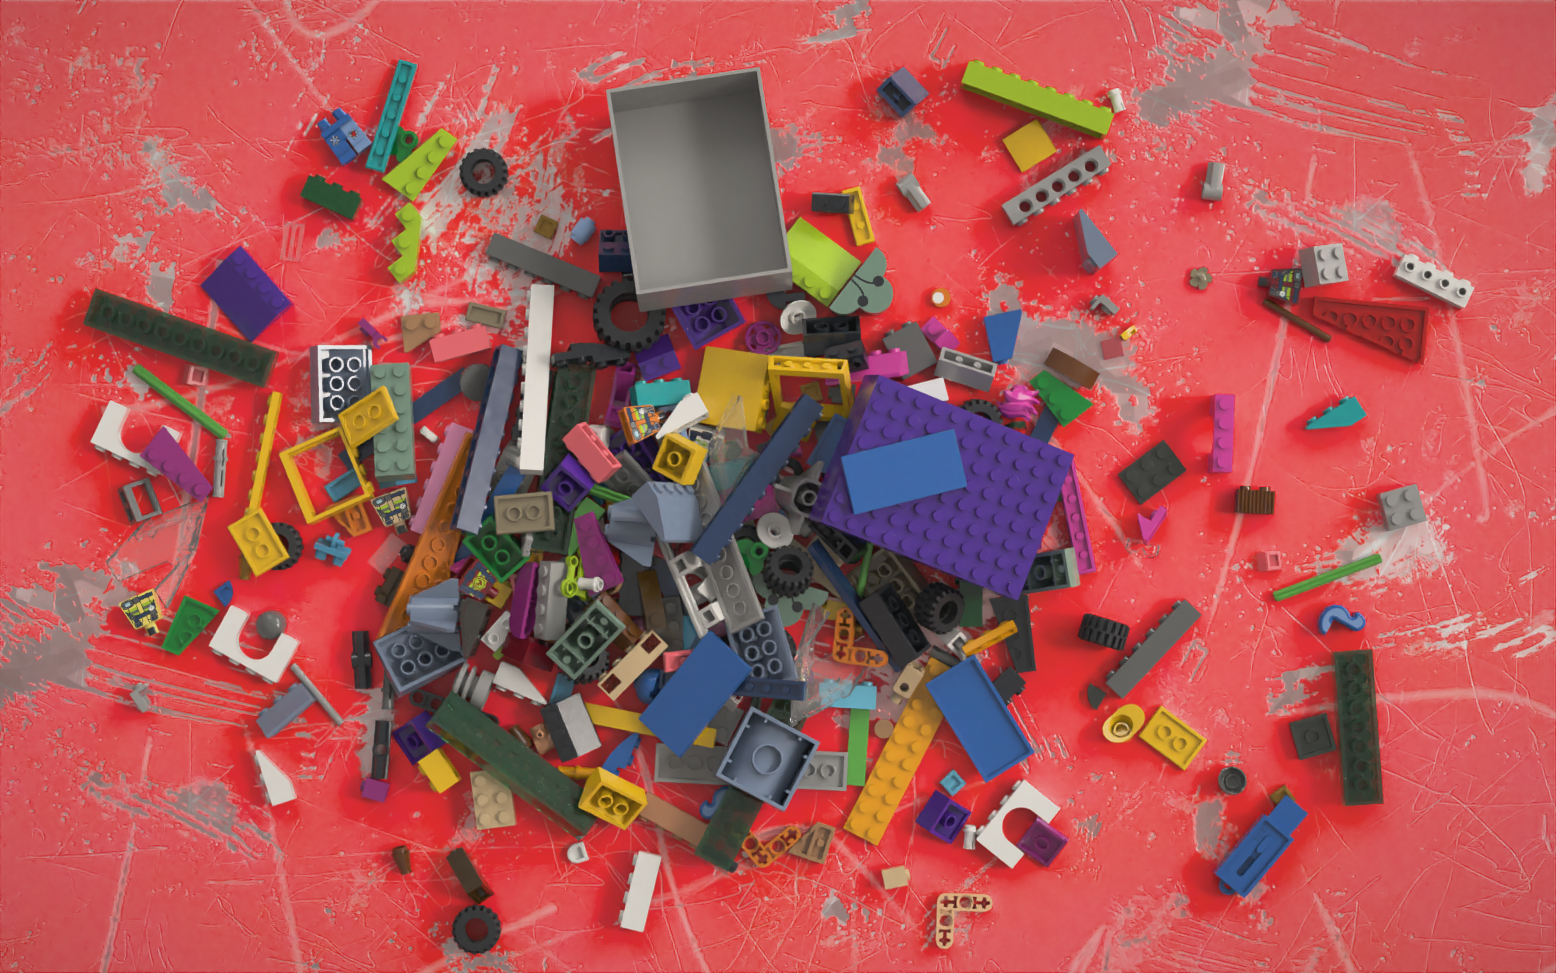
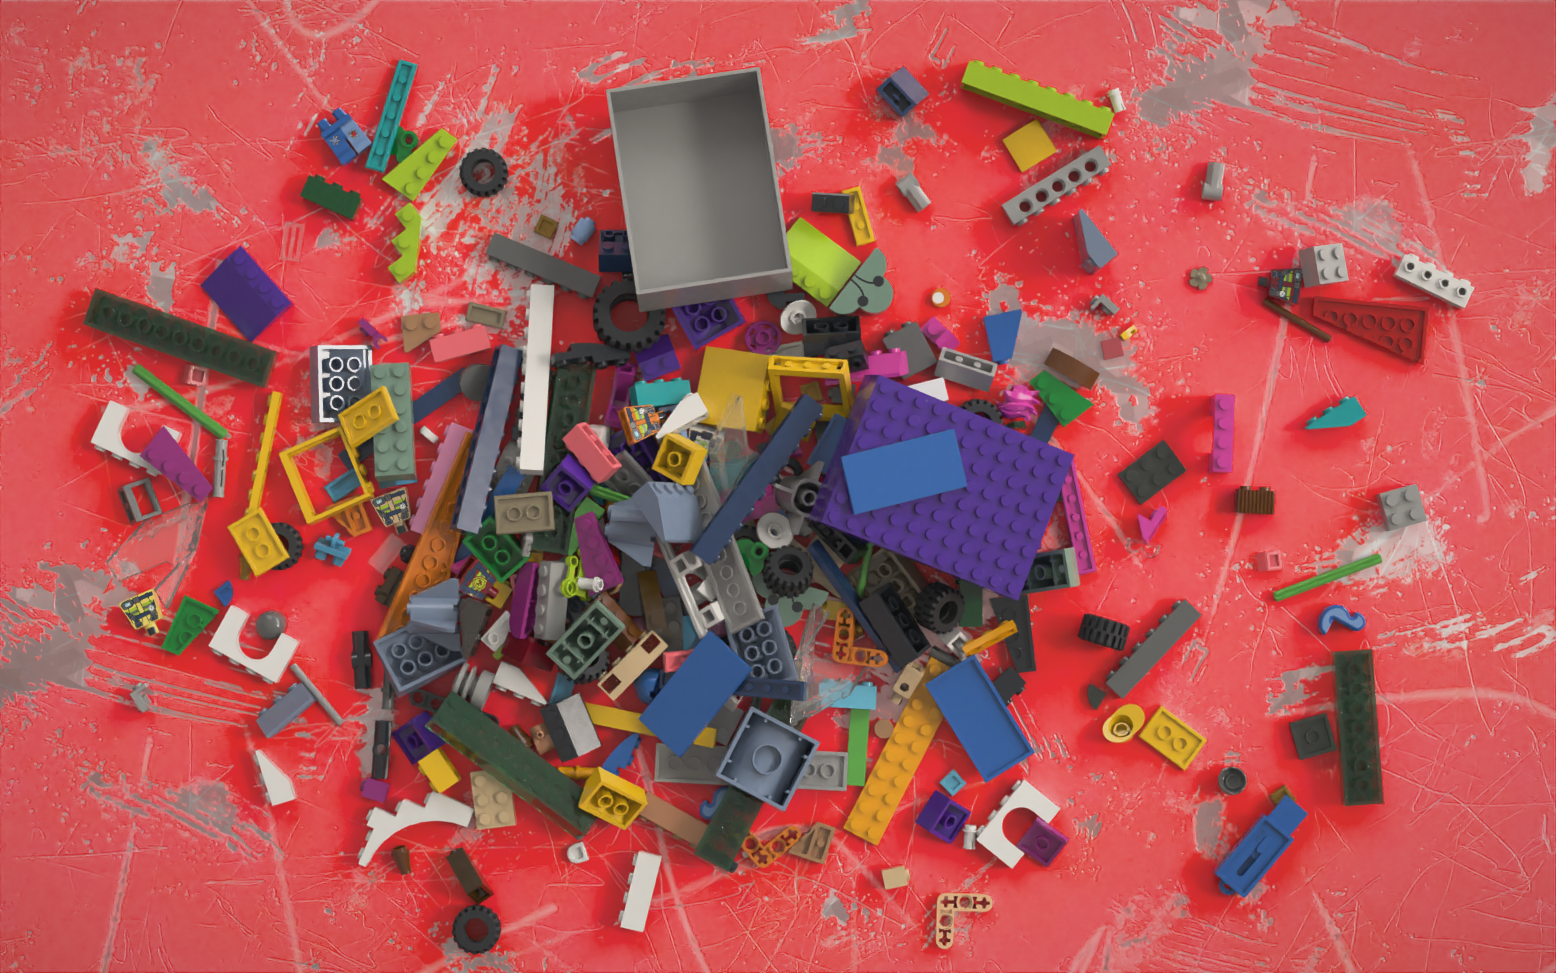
none -> white arch [357,791,475,867]

